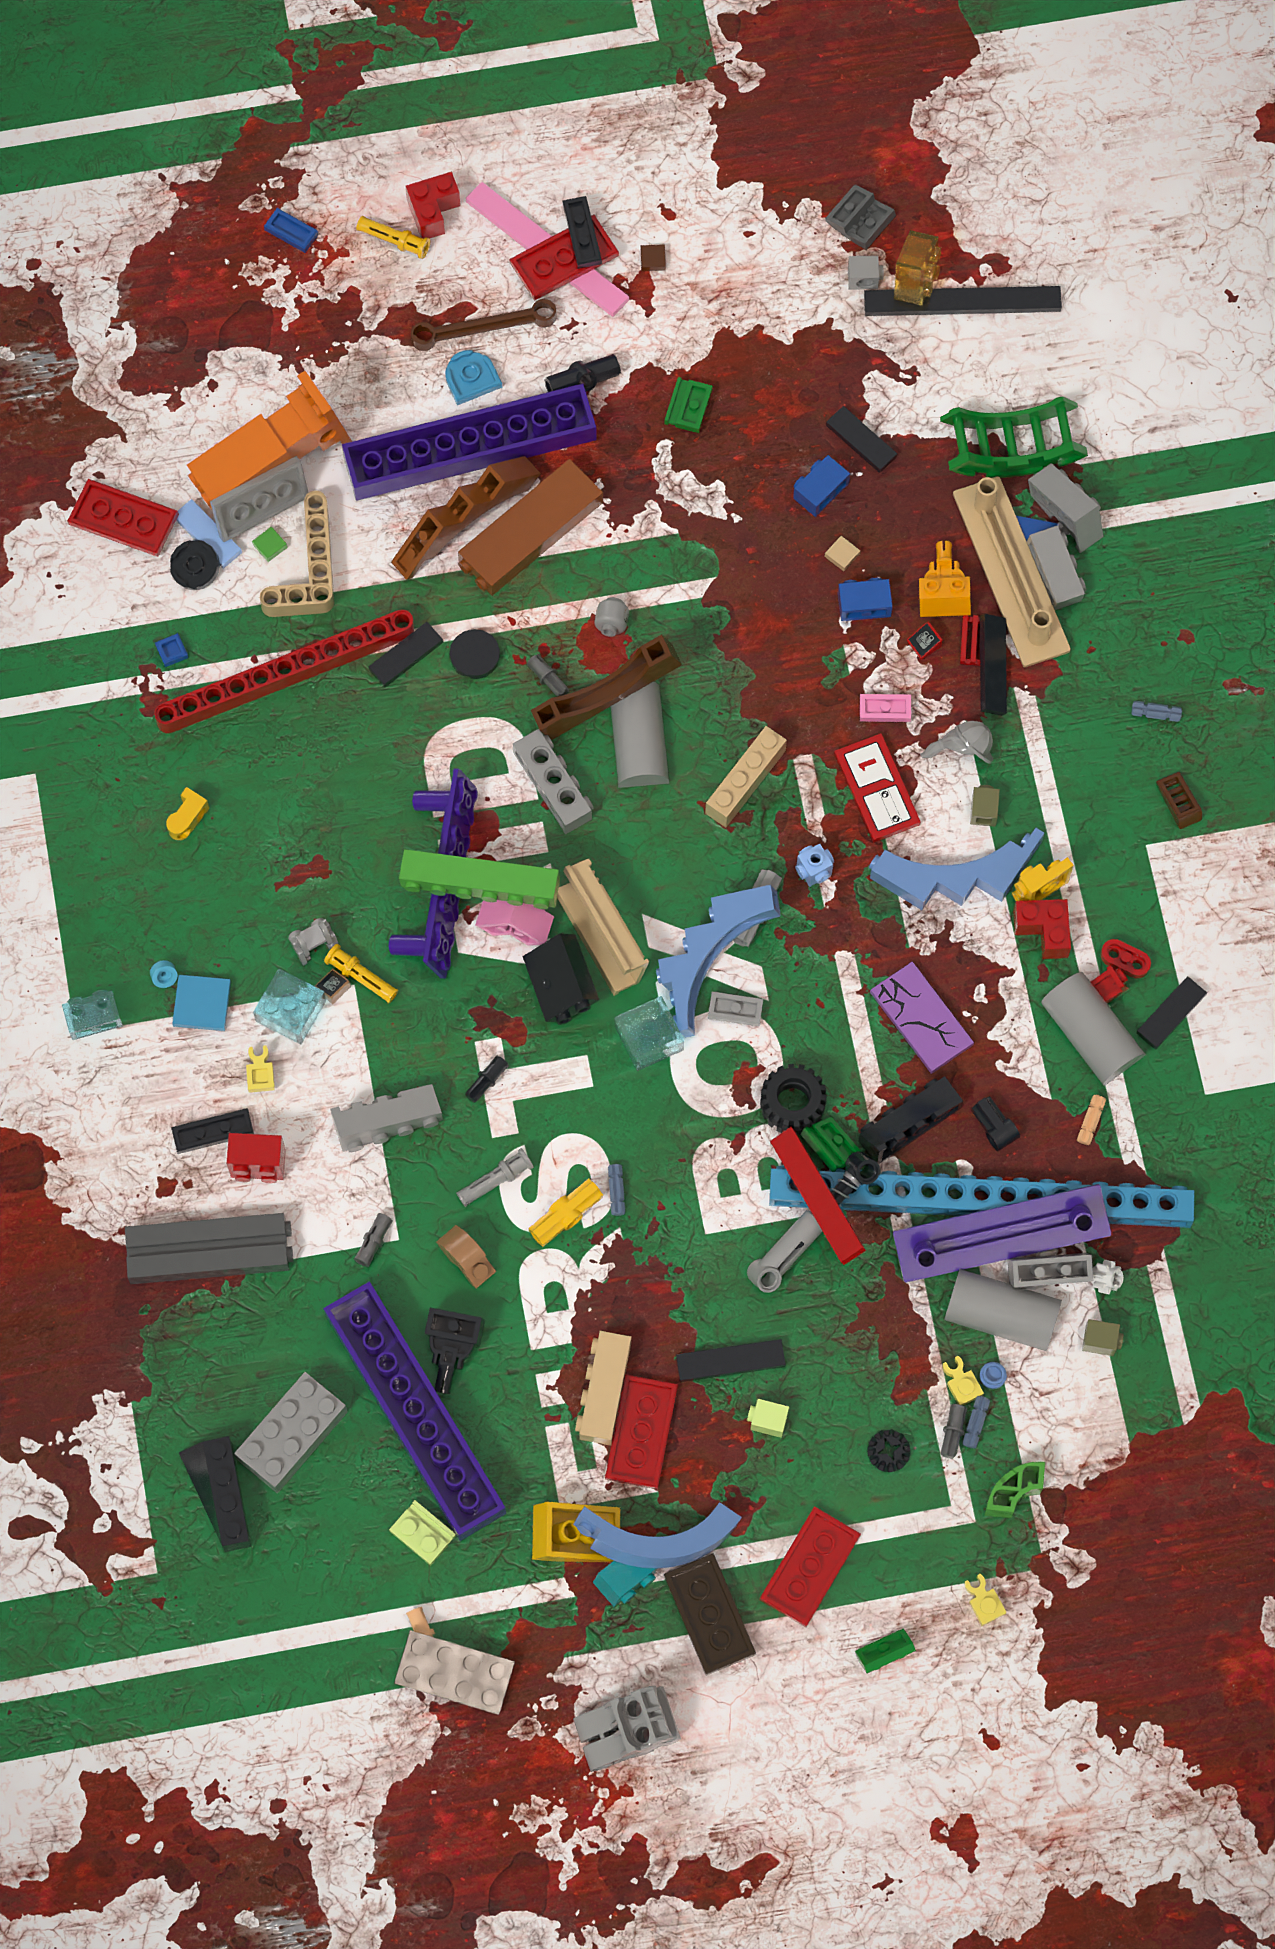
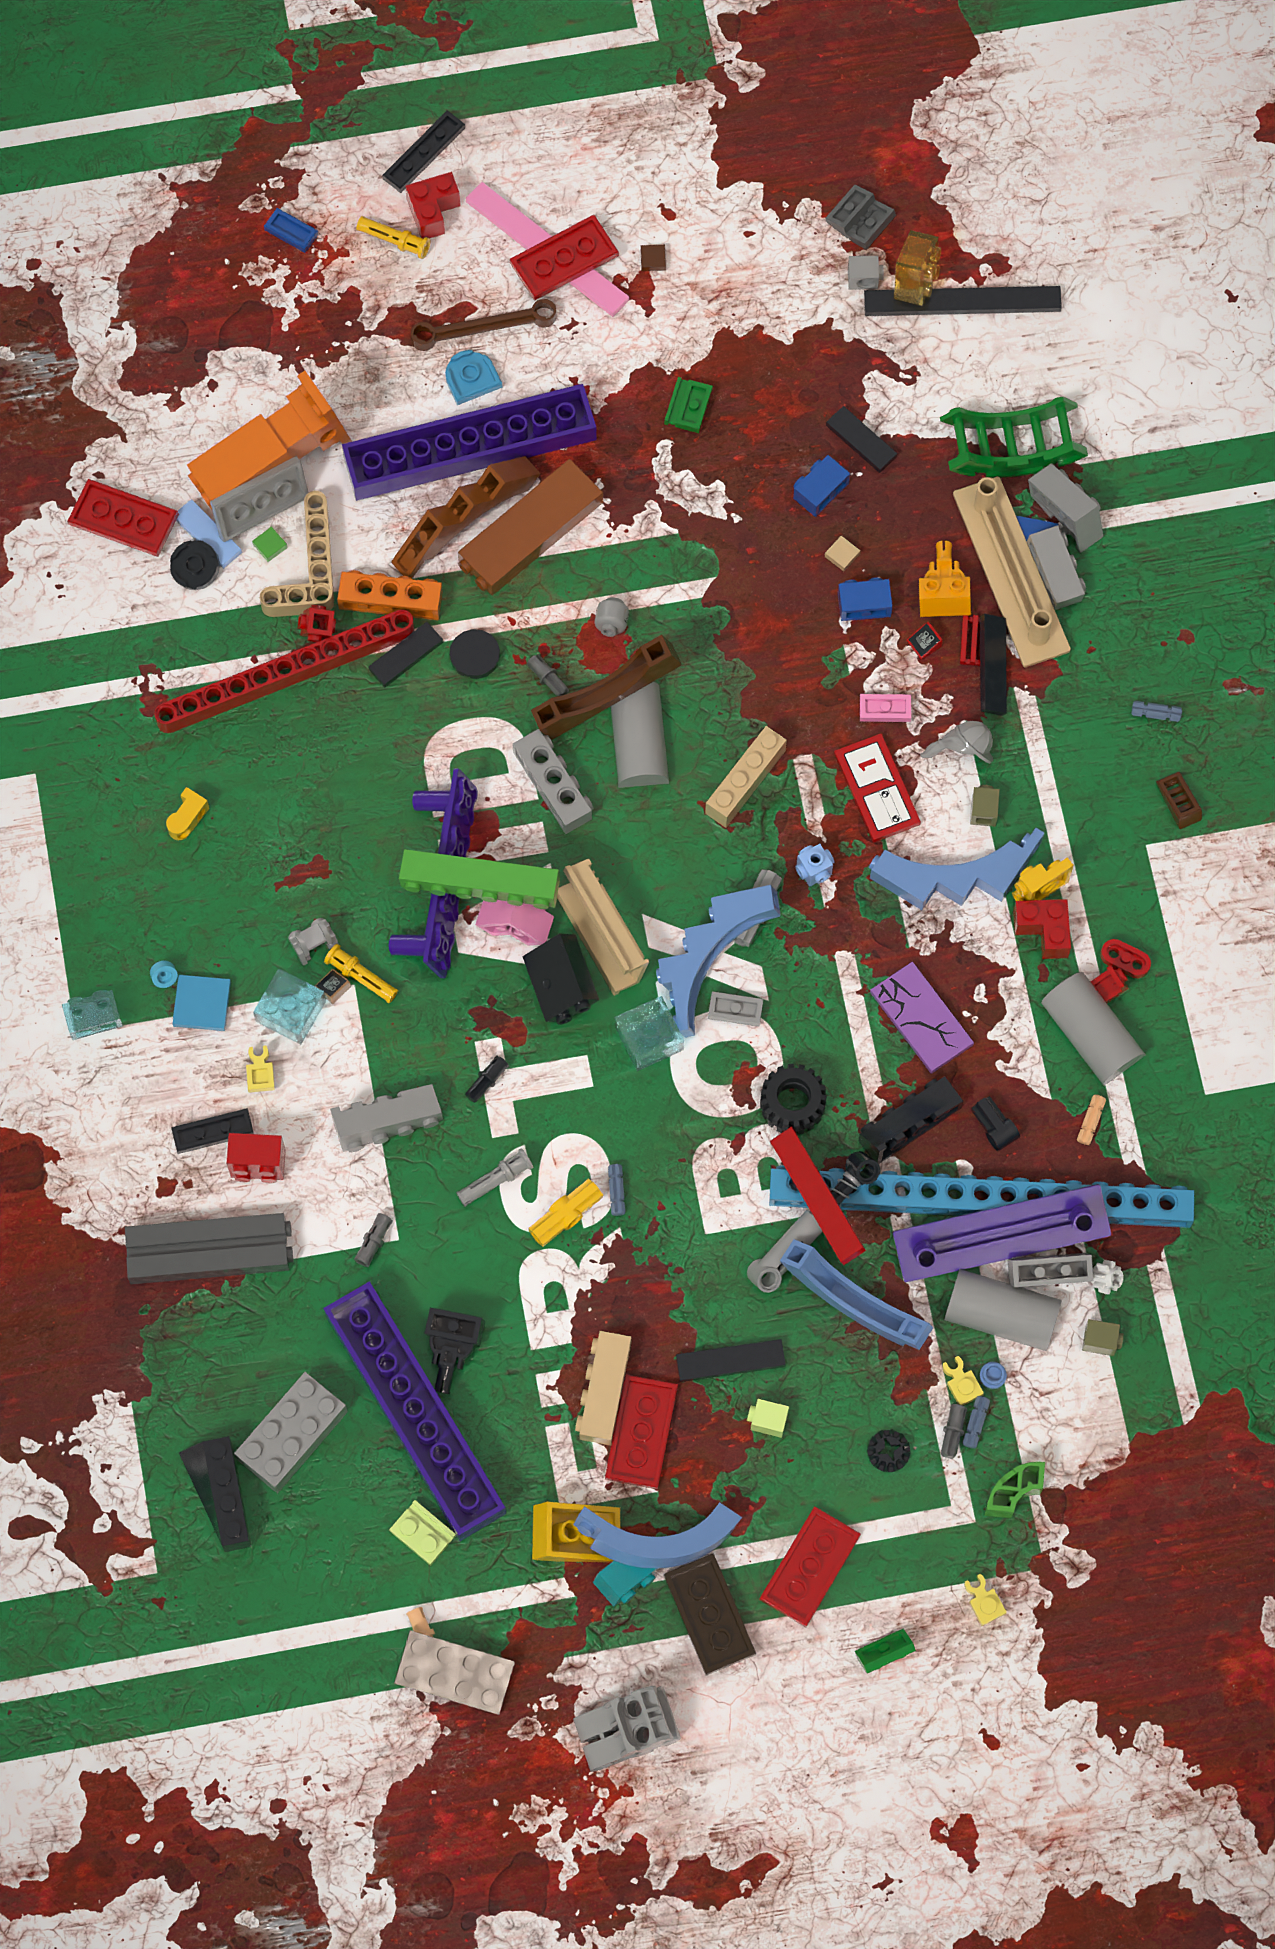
blue tile [155,633,188,667] -> none
medium nougat brick [436,1225,496,1288] -> none
black piece [544,354,621,392] -> none
black tile [562,196,602,269] -> none
green plate [801,1117,860,1172] -> none
black tile [1136,976,1207,1050] -> none
none -> red brick [298,605,336,642]
none -> orange brick [337,570,443,620]
none -> black tile [382,110,465,193]
none -> medium blue arch [780,1239,933,1350]

